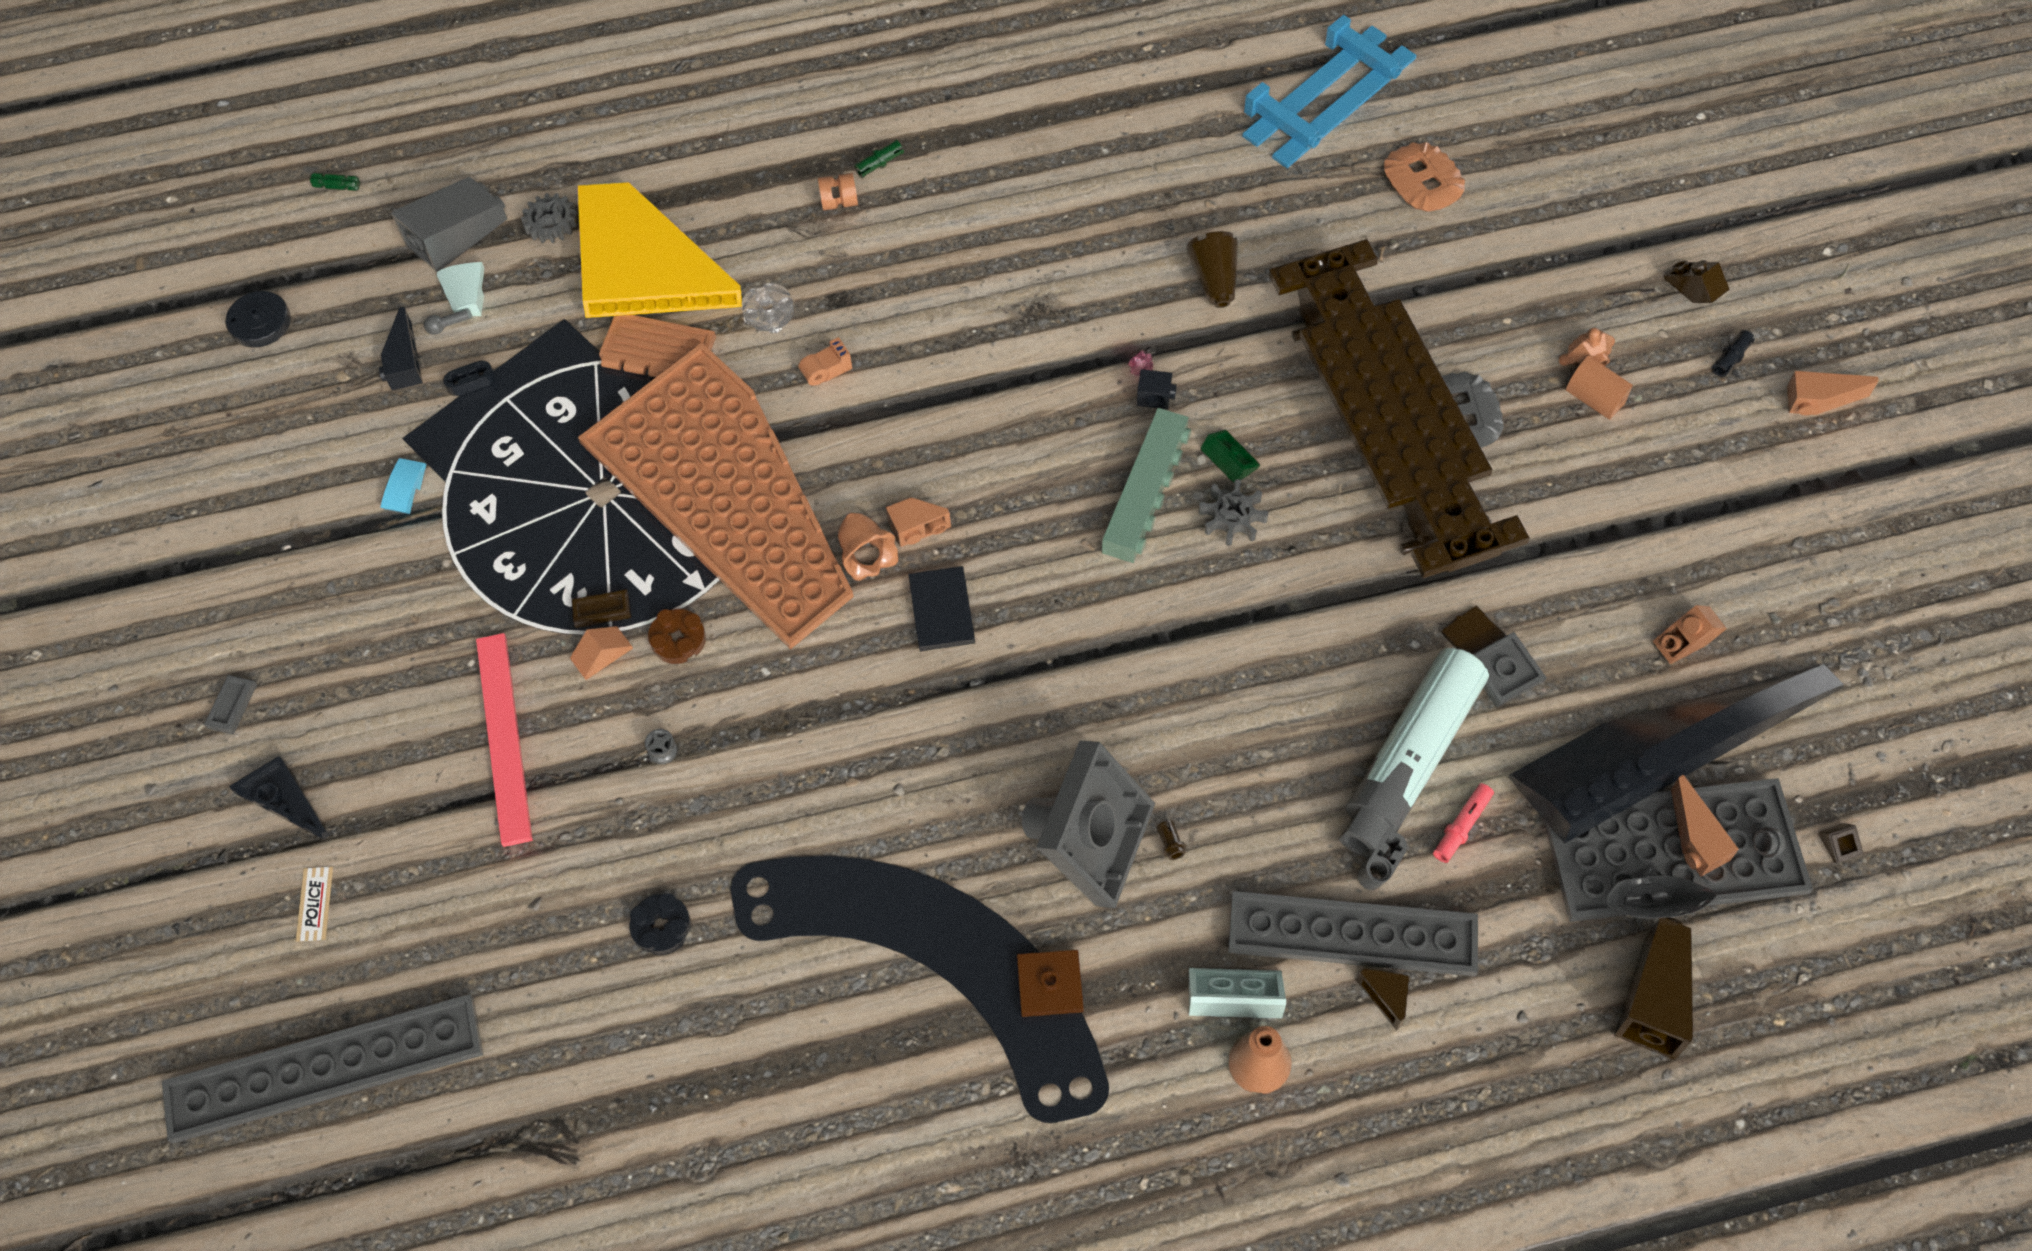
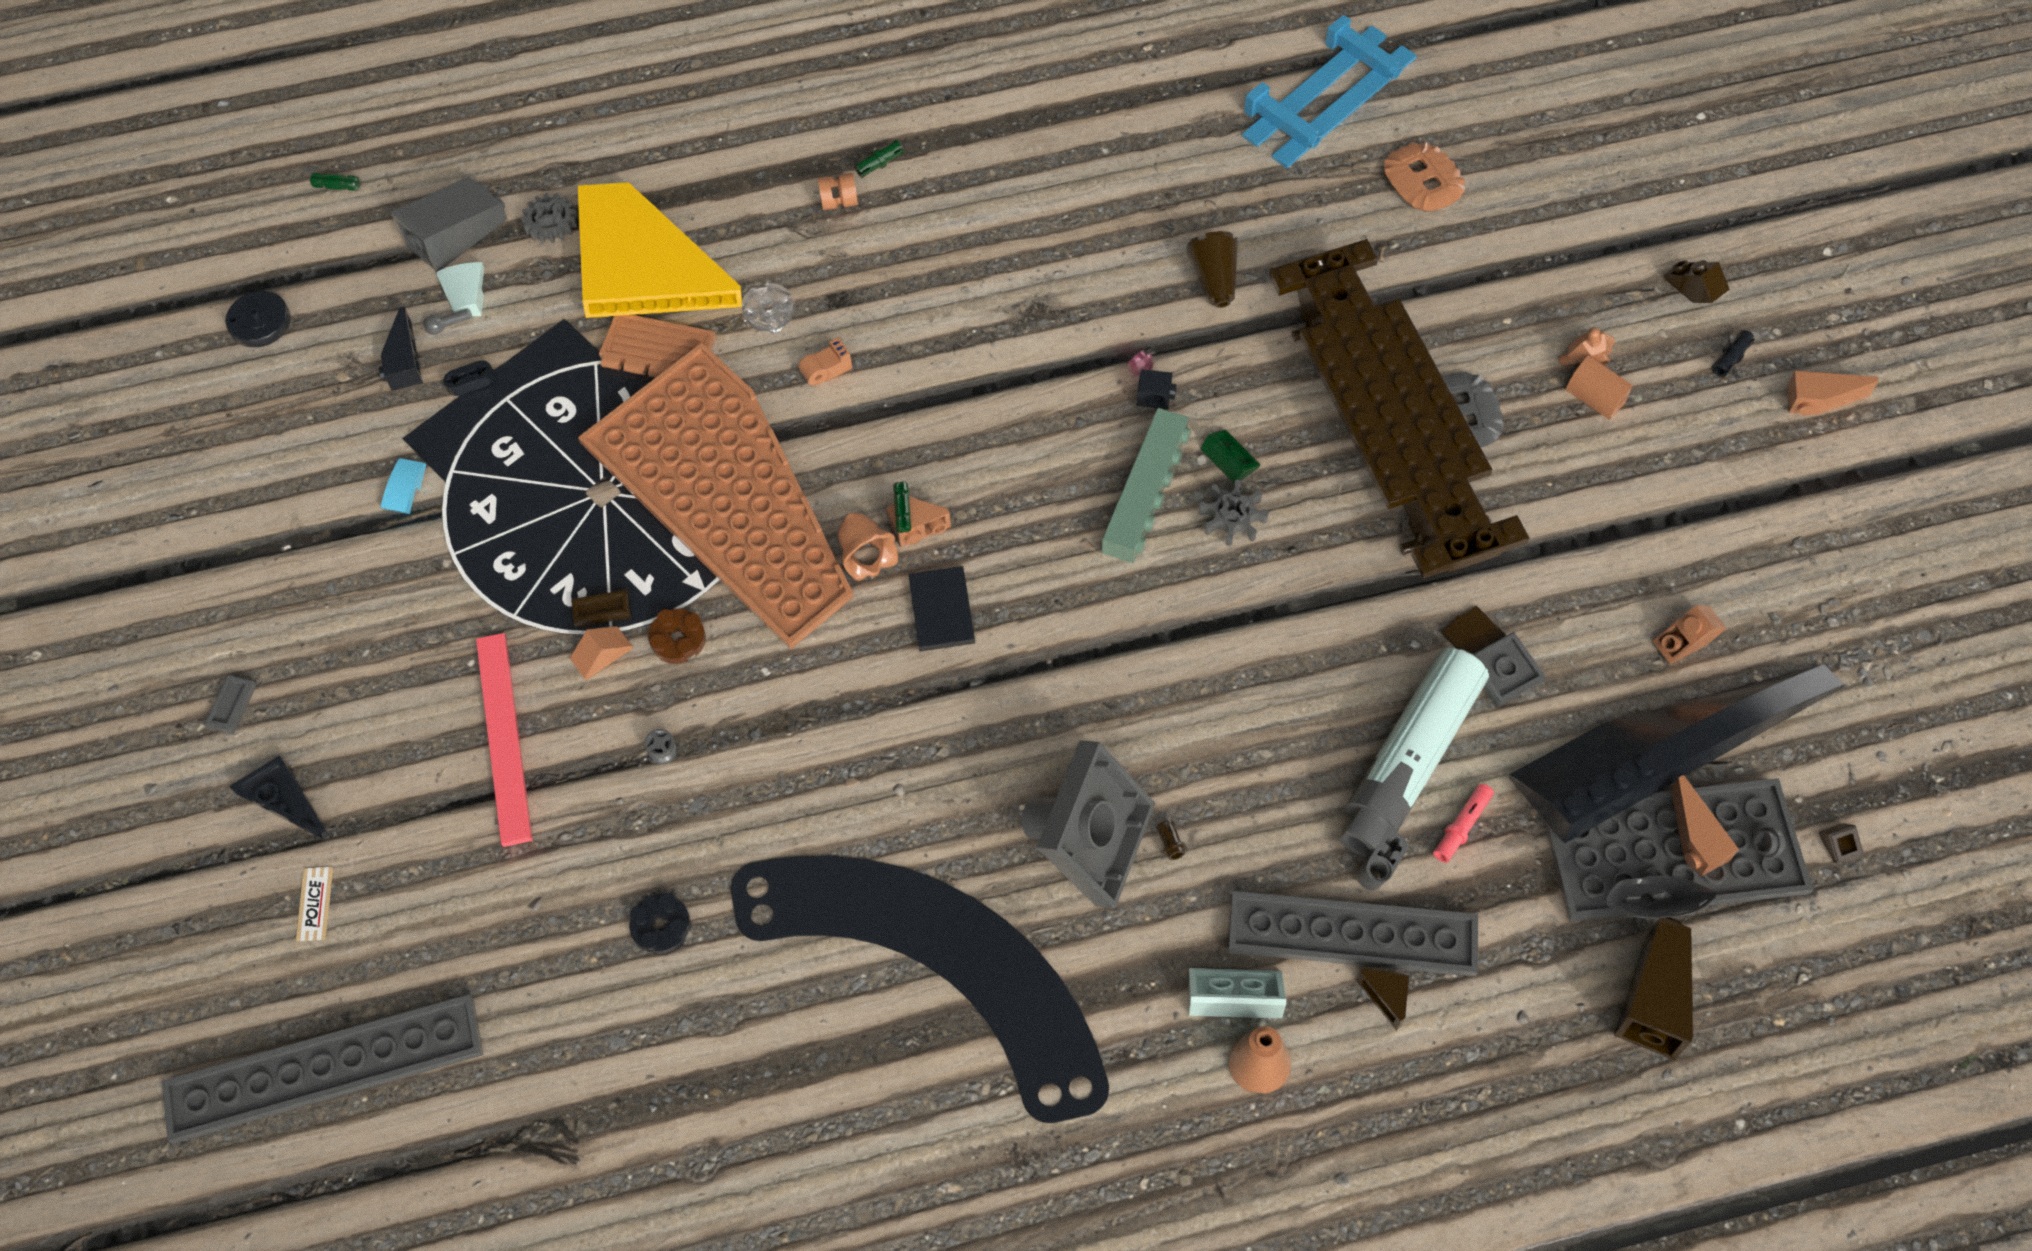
reddish brown plate [1017,950,1084,1017] -> none
none -> dark green axle [893,481,911,533]

